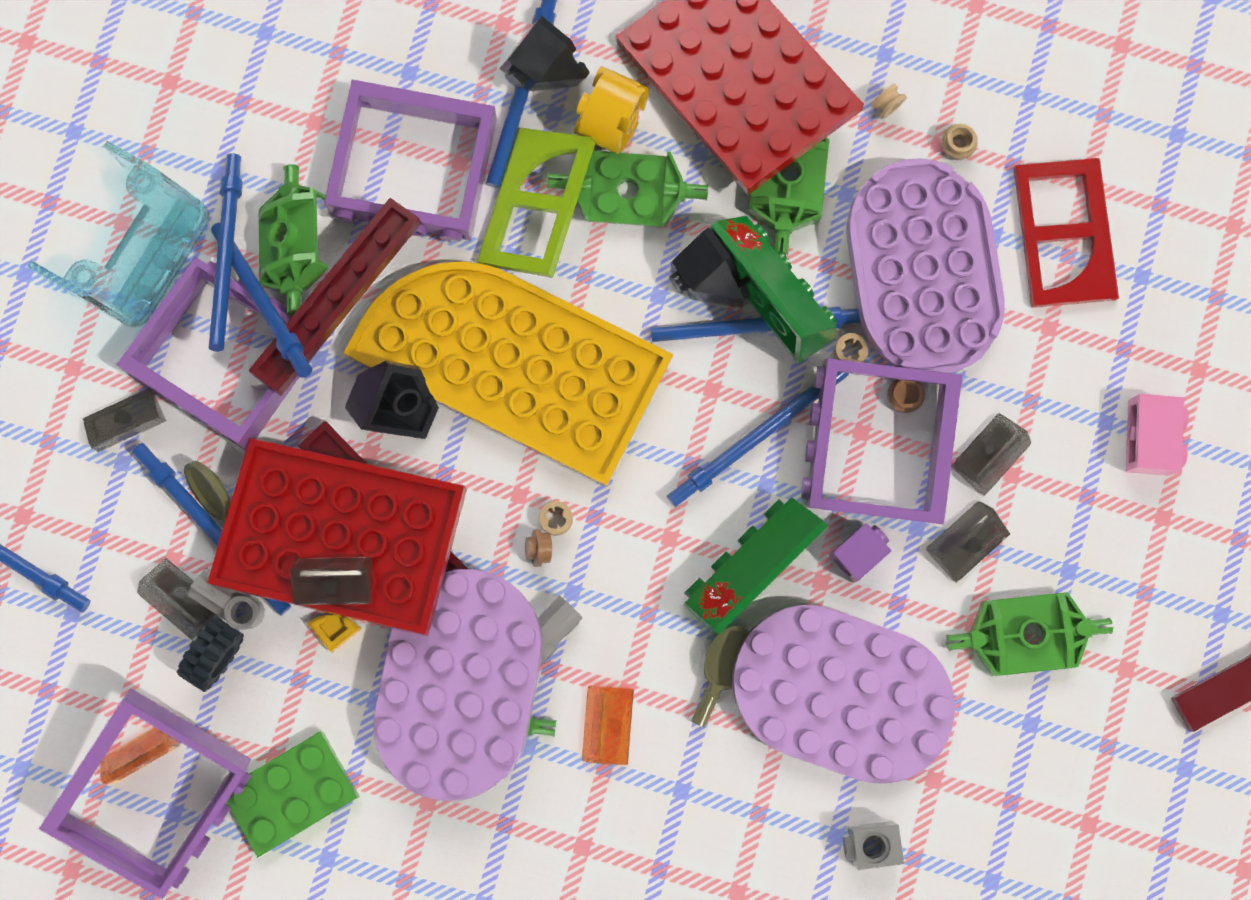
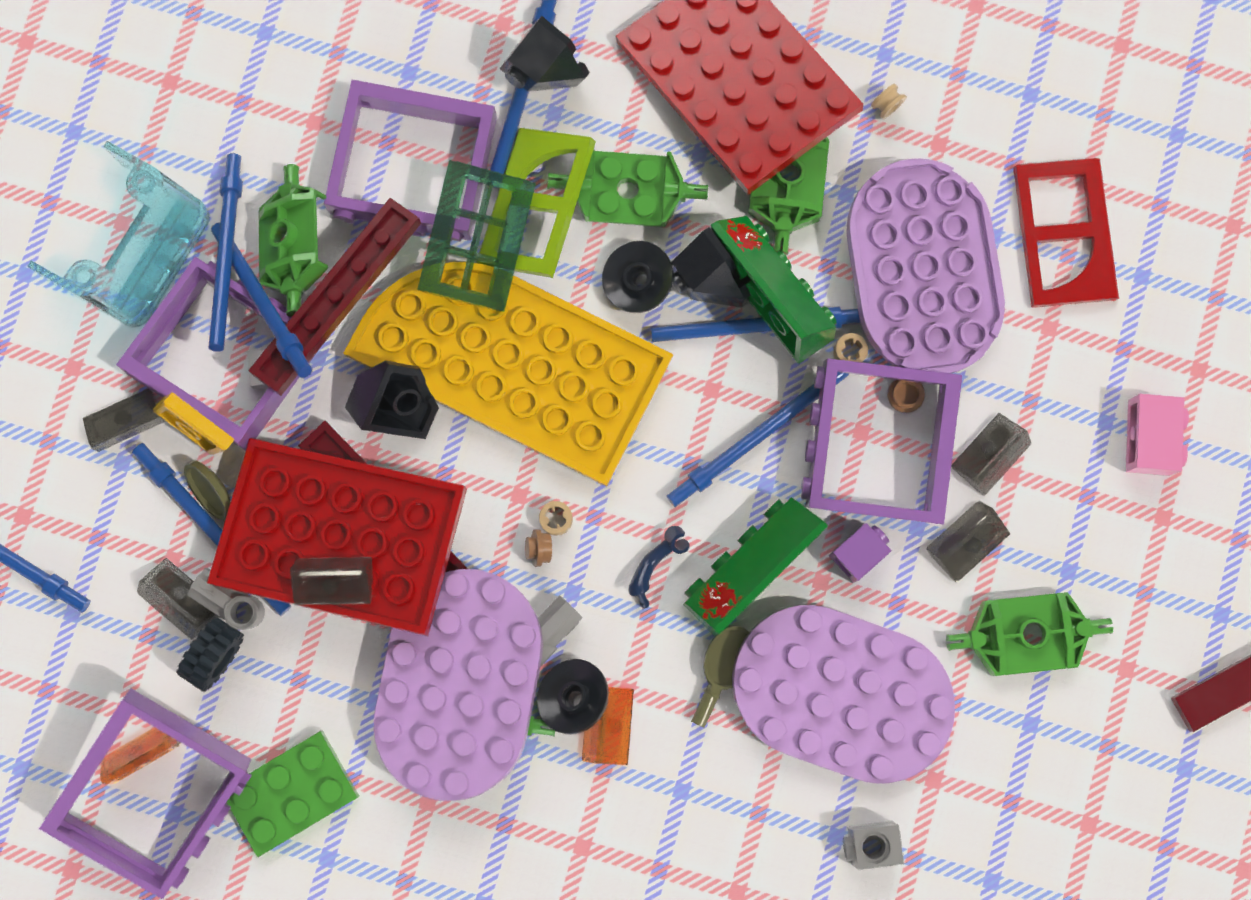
yellow tile [308,615,362,652] -> none
yellow brick [574,66,650,154] -> none
tan plate [941,124,978,160] -> none
none -> yellow tile [153,392,235,455]
none -> clear green piece [417,160,536,312]
none -> black dish [537,659,609,735]
none -> black dish [602,241,674,313]
none -> dark blue piece [628,526,690,609]

